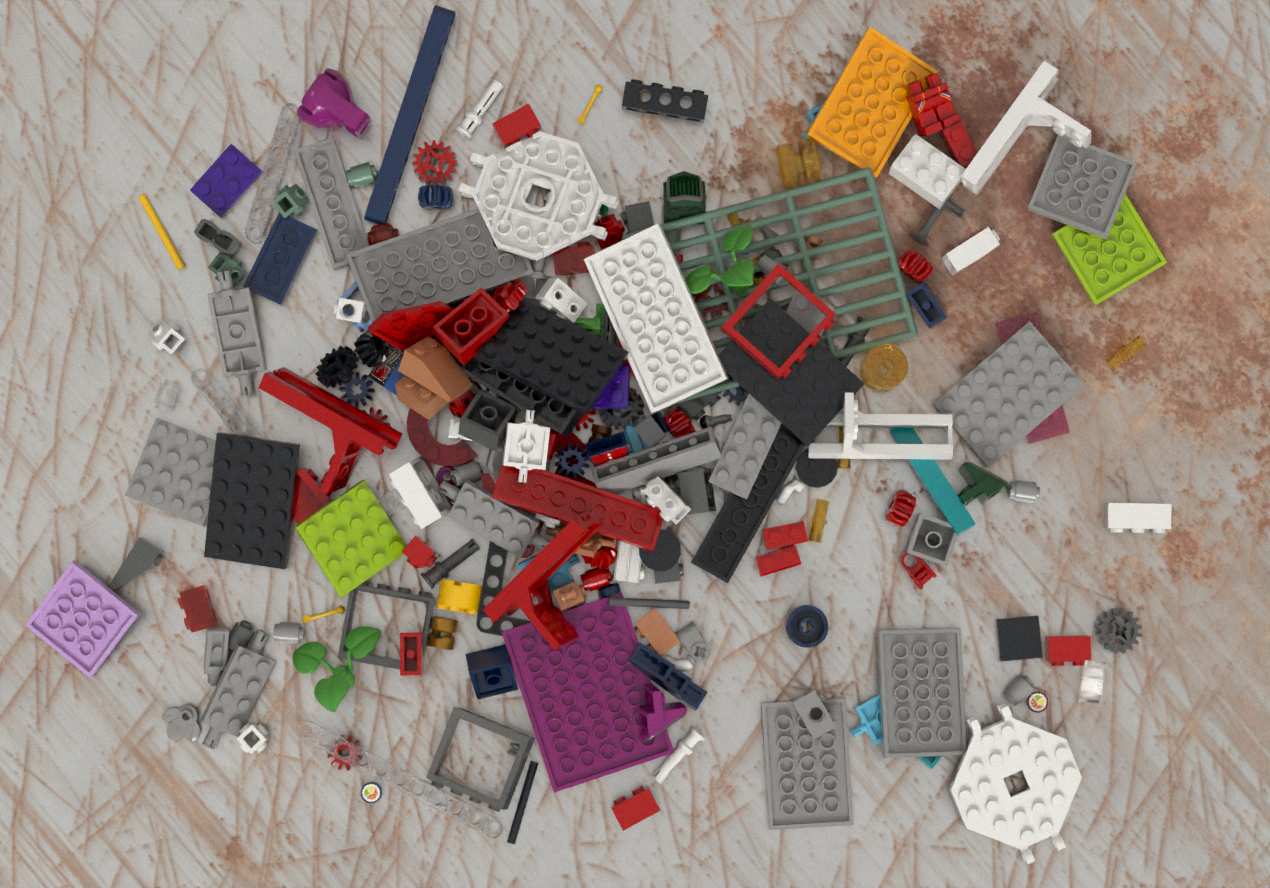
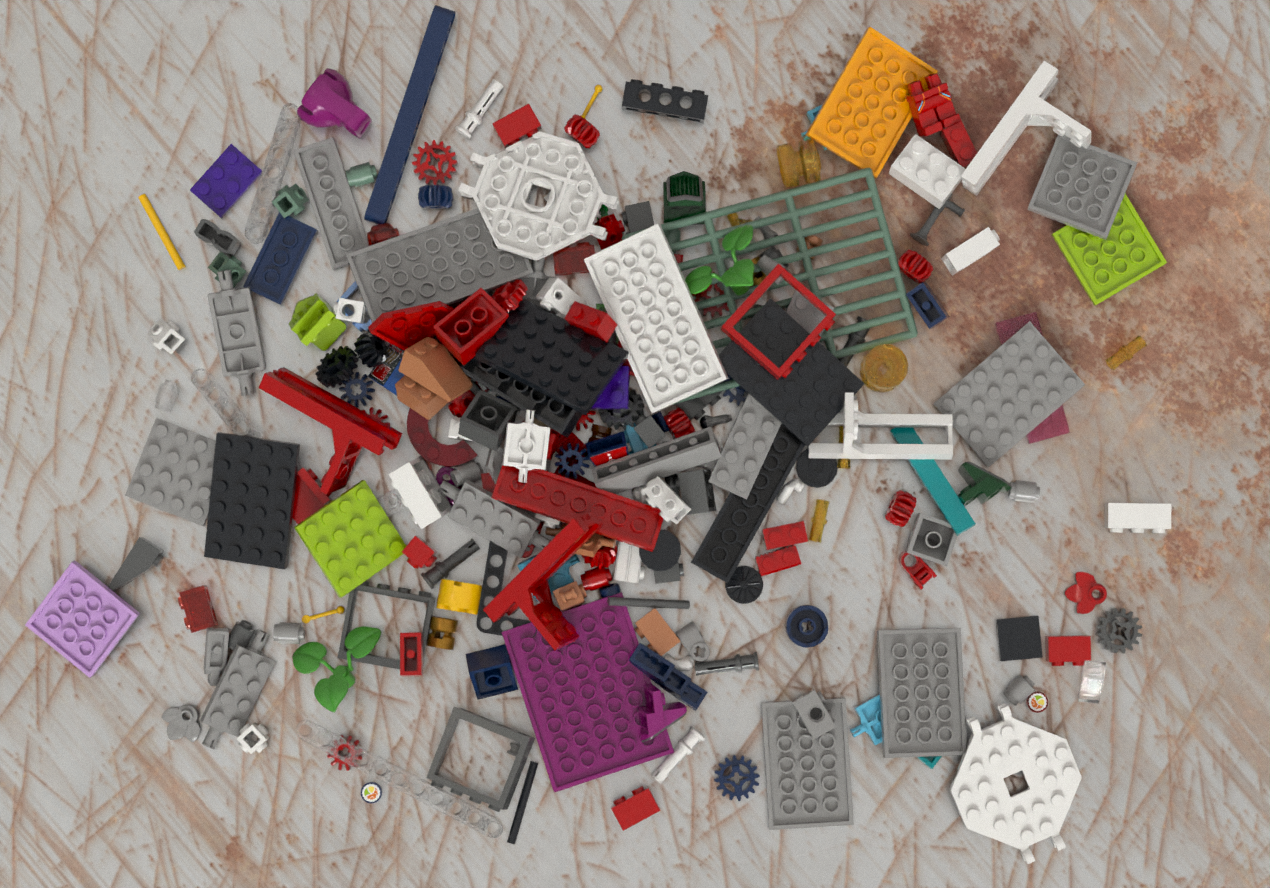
none -> lime piece [288,293,346,351]
none -> red gear [564,114,600,149]
none -> red brick [564,301,617,342]
none -> dark grey pin [695,652,759,676]
none -> dark blue gear [714,755,760,801]
none -> black wheel [725,566,763,604]
none -> red plate [1064,572,1107,614]

